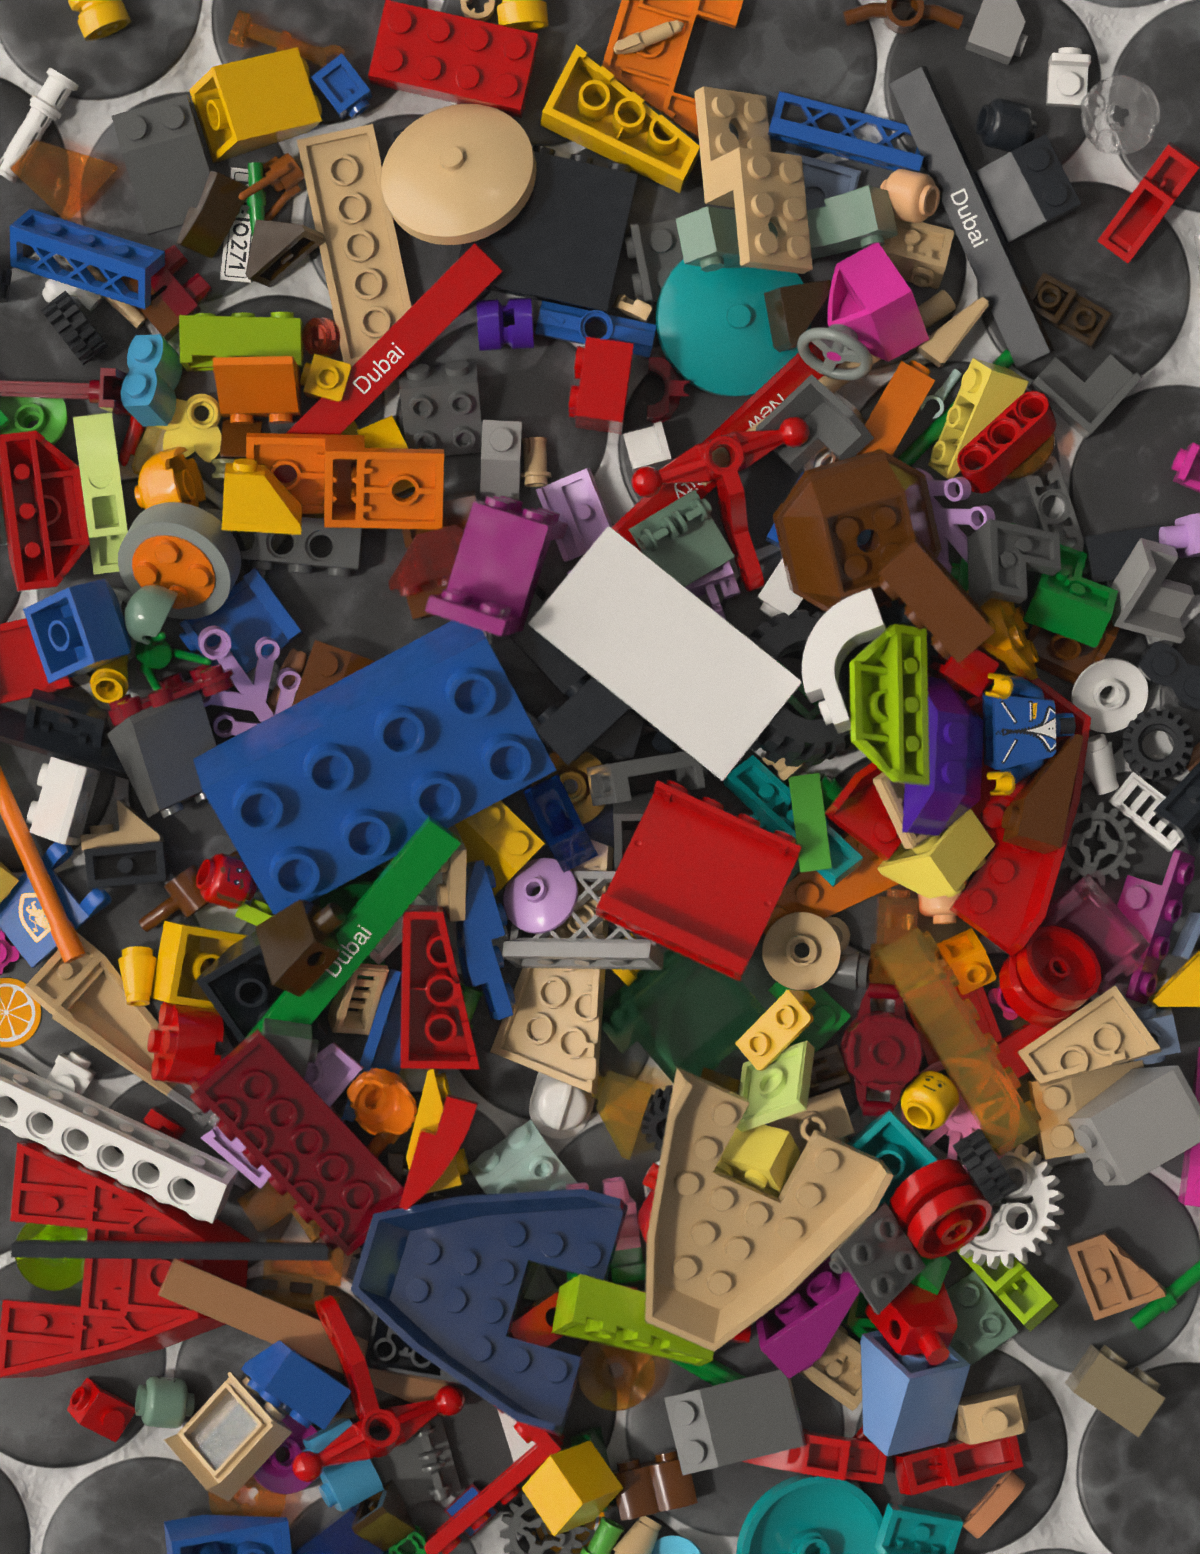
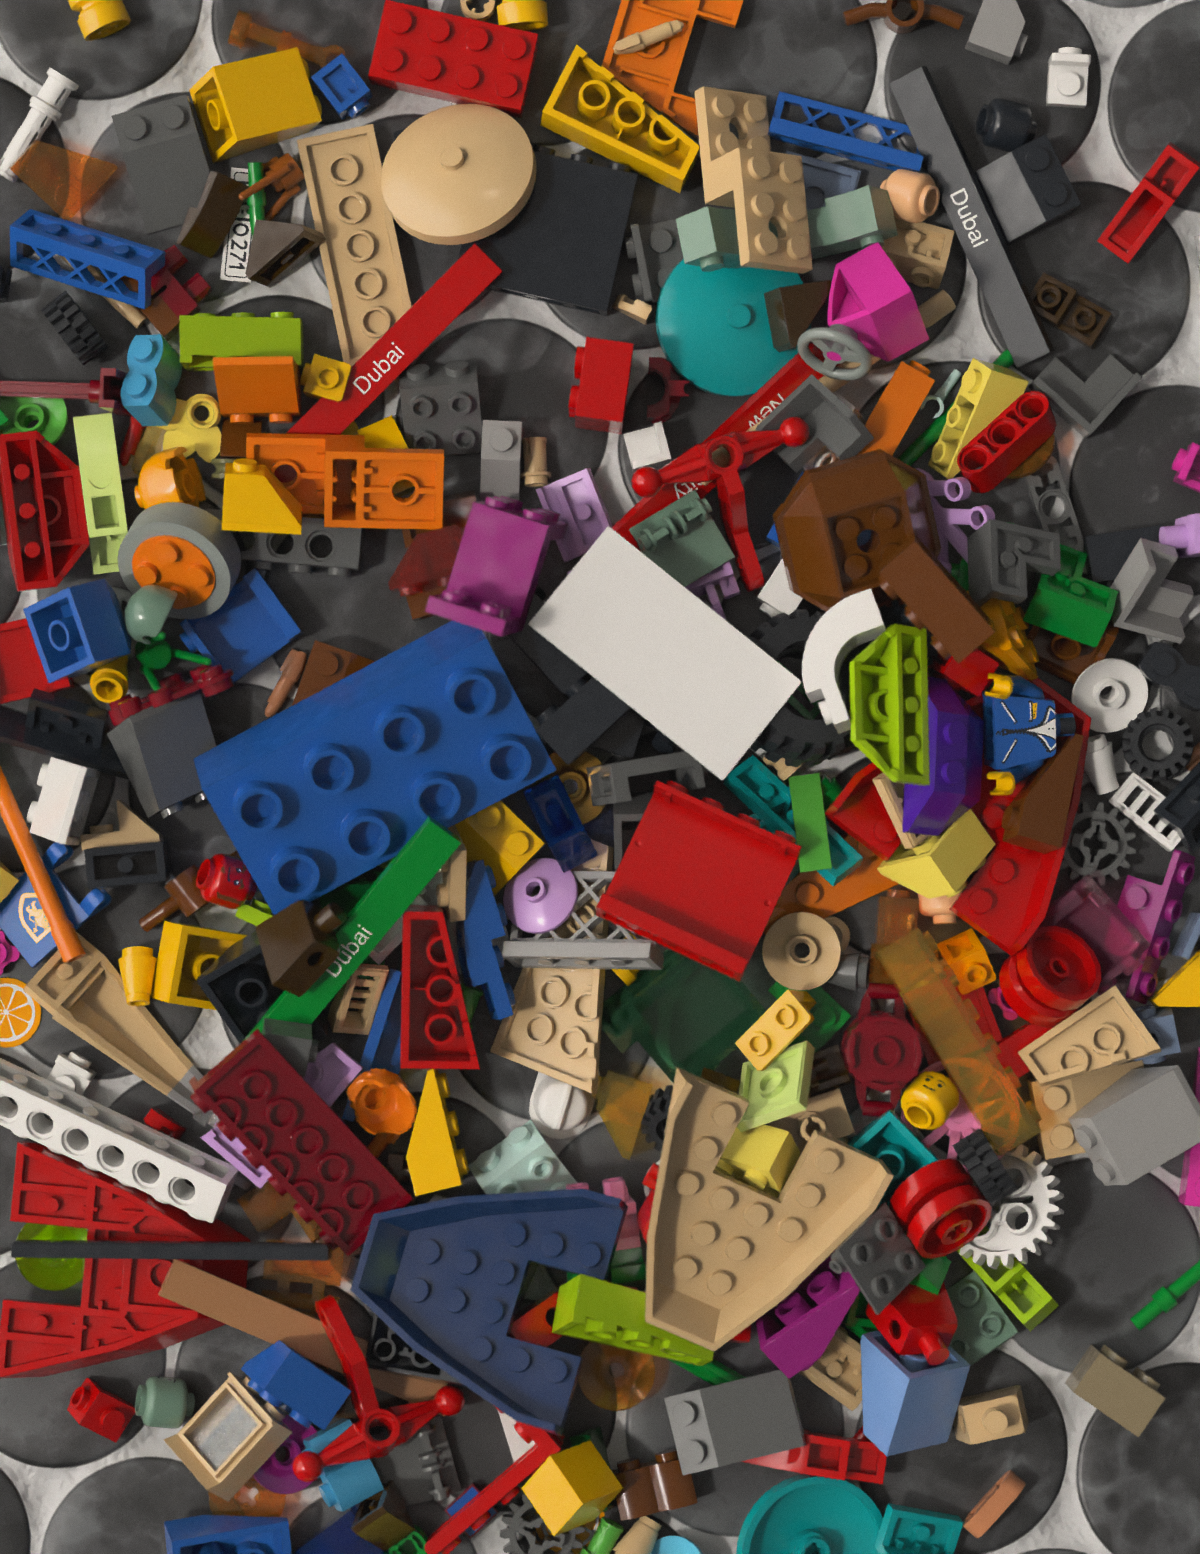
white arm [42,279,103,311] -> none
red brick [147,1002,224,1085] -> none
lavender plant [198,626,301,738] -> none
clear red tile [303,317,340,356] -> none
red slope [399,1094,478,1210] -> none
dark purple wheel [477,298,534,351] -> none
blue piece [535,301,656,359] -> none
red slope [891,1435,1024,1496] -> none
tan slope [916,297,989,368] -> none
medium nougat wing [1067,1232,1167,1320] -> none
clear plate [1081,75,1160,155] -> none

